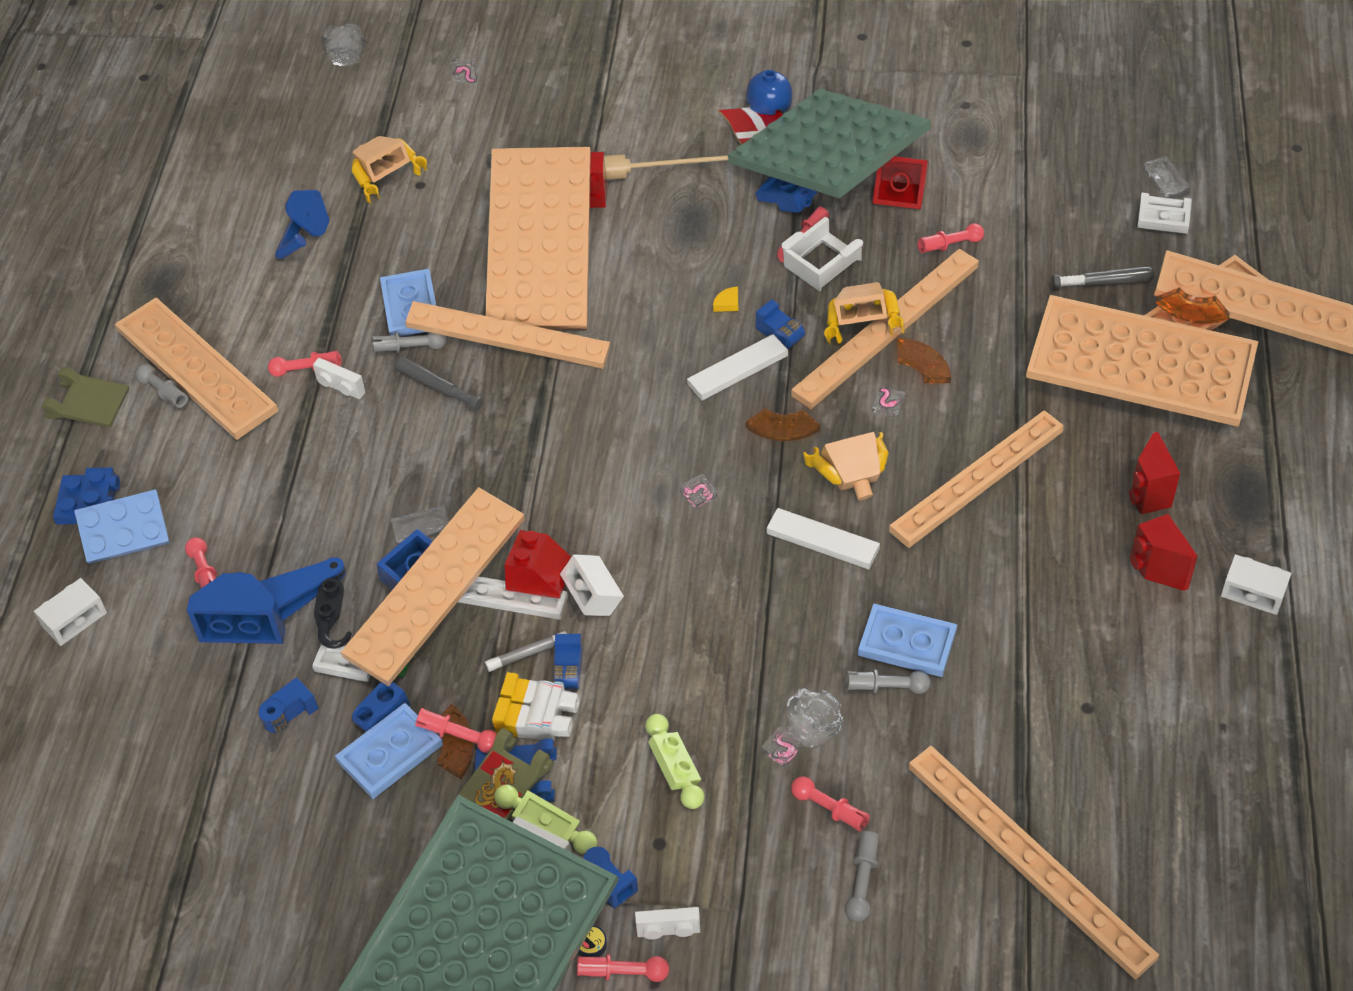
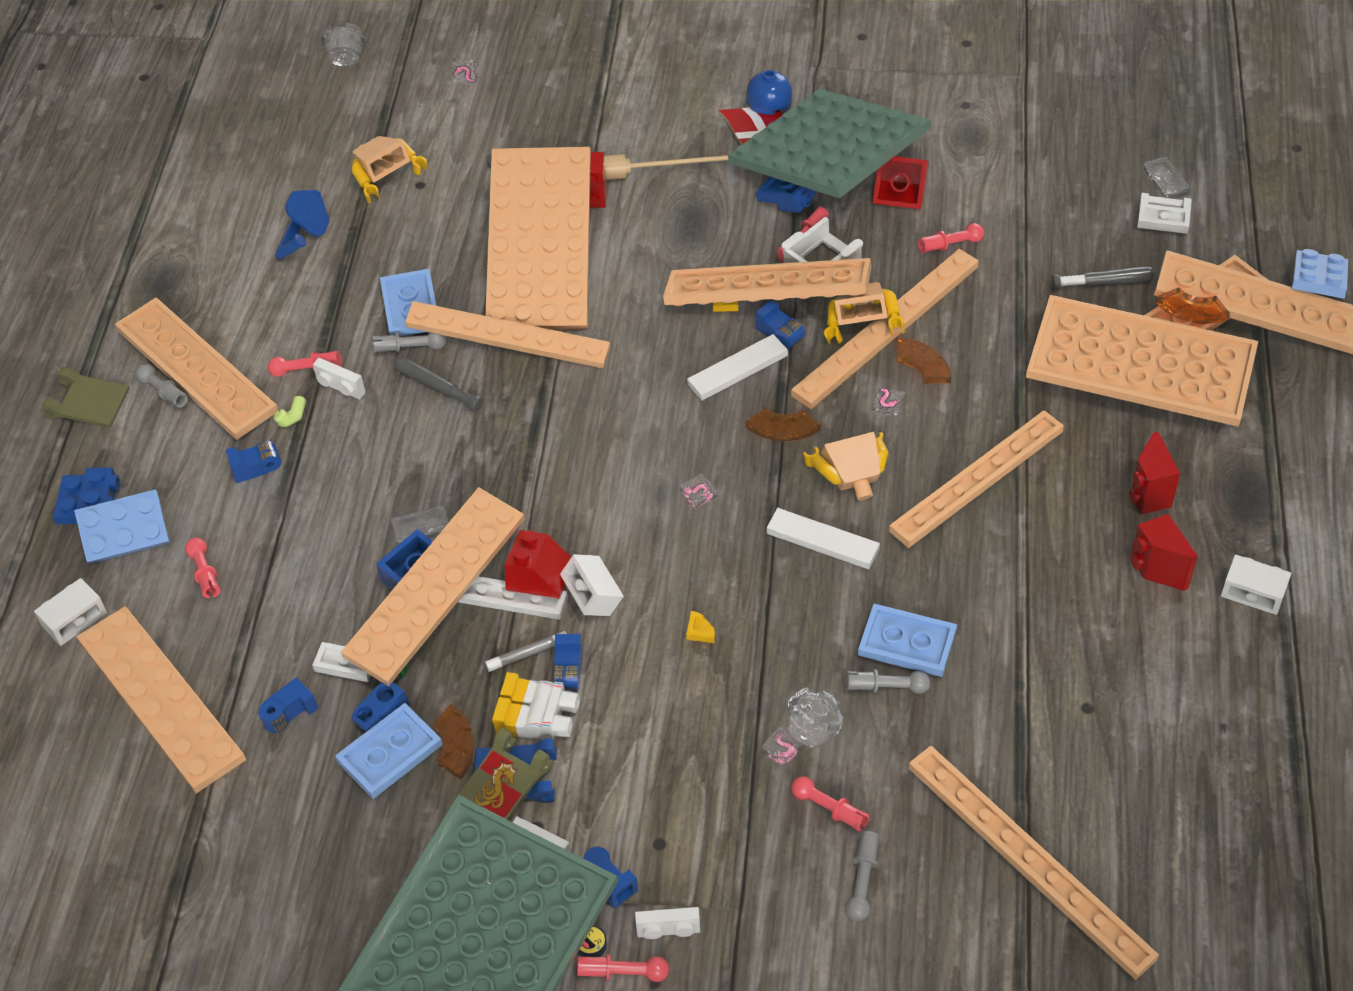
blue slope [187,557,352,649] -> none
coral pin [415,708,497,754] -> none
yellowish green plate [494,785,597,855] -> none
yellowish green plate [645,714,705,809] -> none
none -> light nougat plate [76,606,246,793]
none -> blue leg [226,441,282,484]
none -> yellowish green arm [274,396,306,427]
none -> light nougat plate [663,258,871,306]
none -> yellow tile [686,611,715,643]
none -> light blue plate [1292,249,1348,299]

